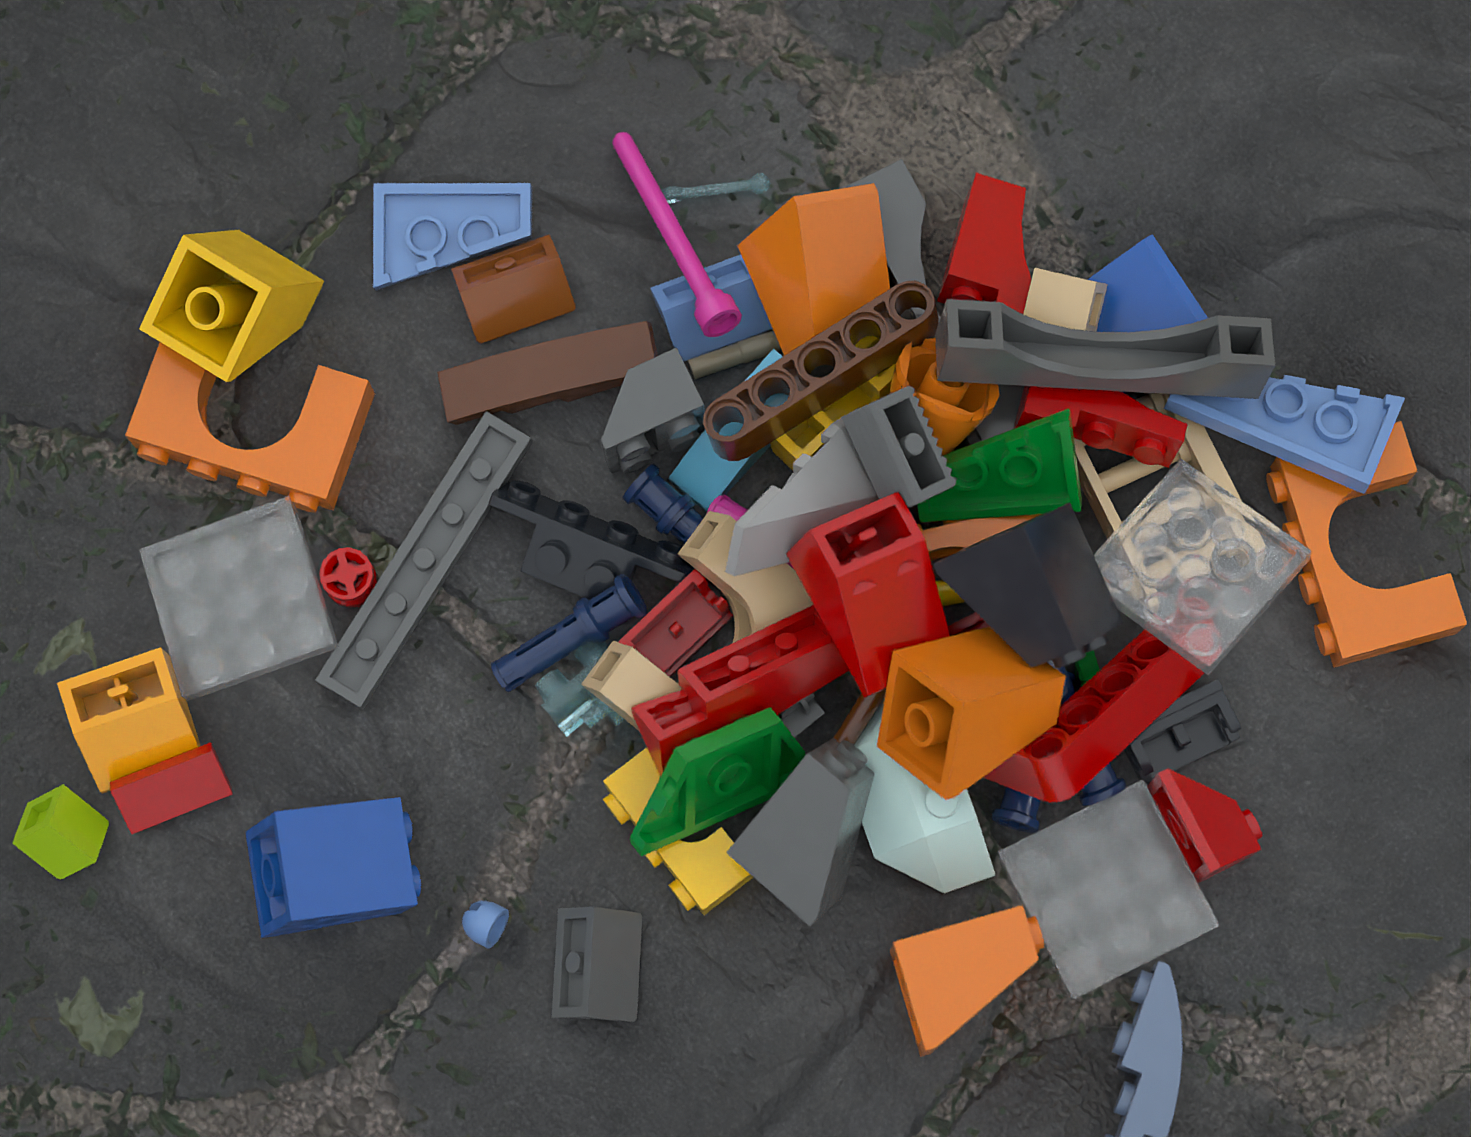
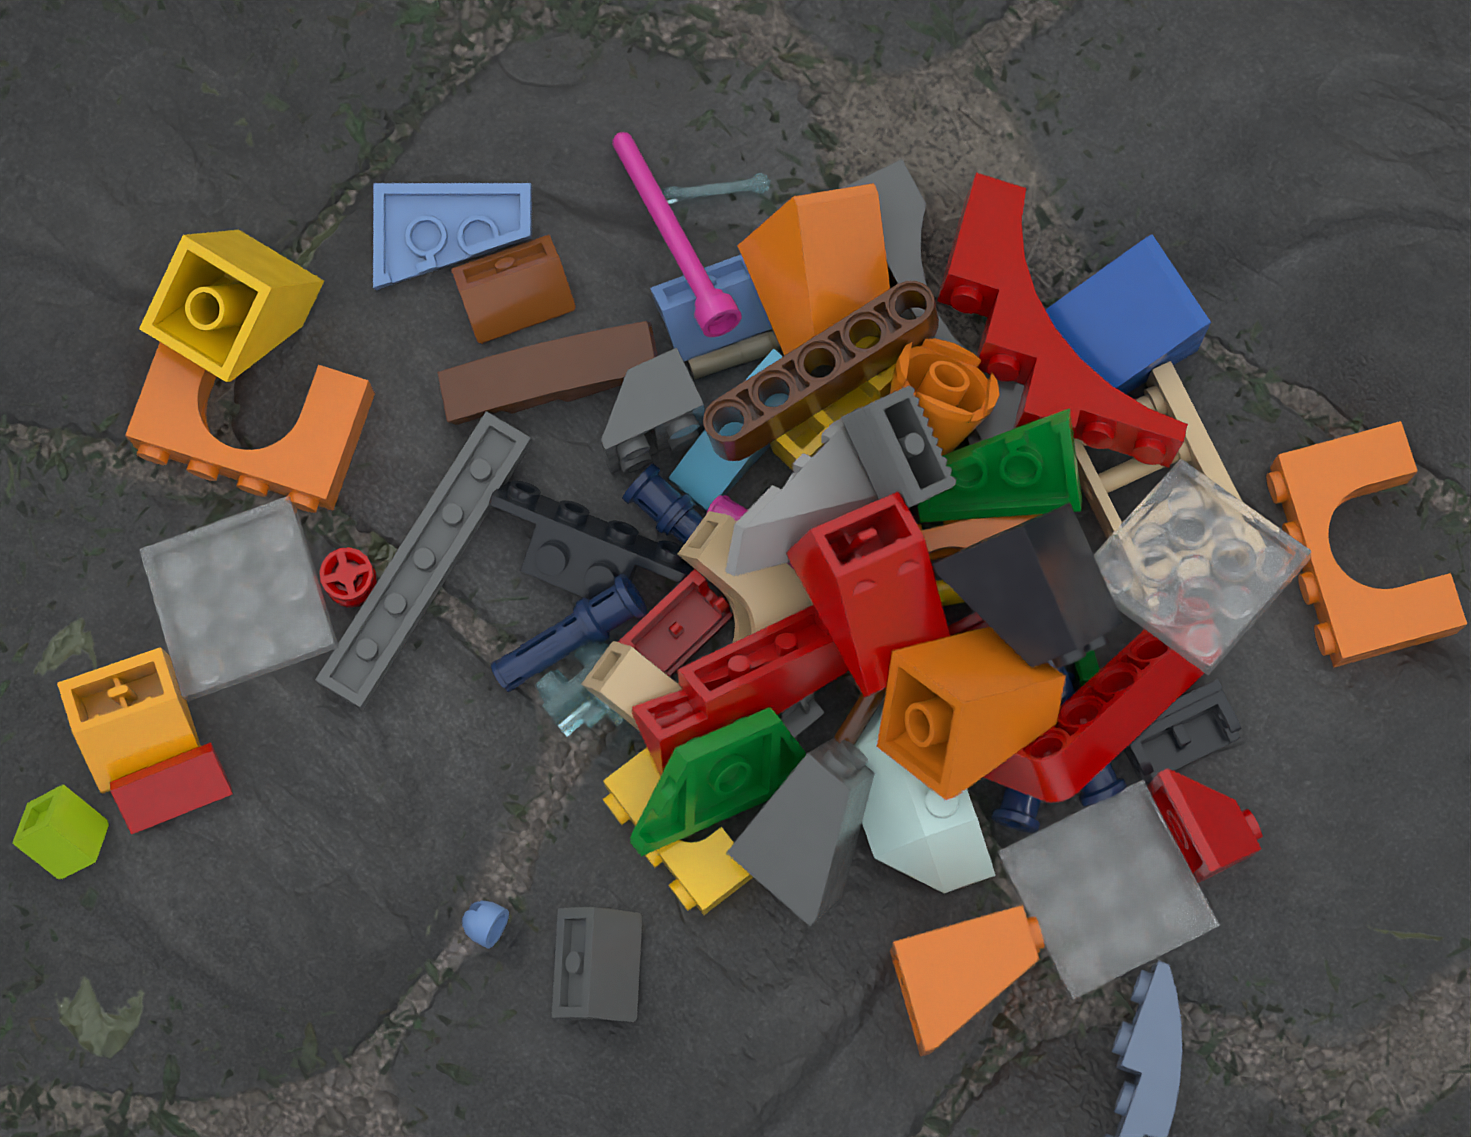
blue slope [245,797,421,938] -> none
dark grey arch [935,299,1275,399] -> none
tan panel [1023,268,1108,332] -> none
medium blue wing [1164,375,1405,494] -> none

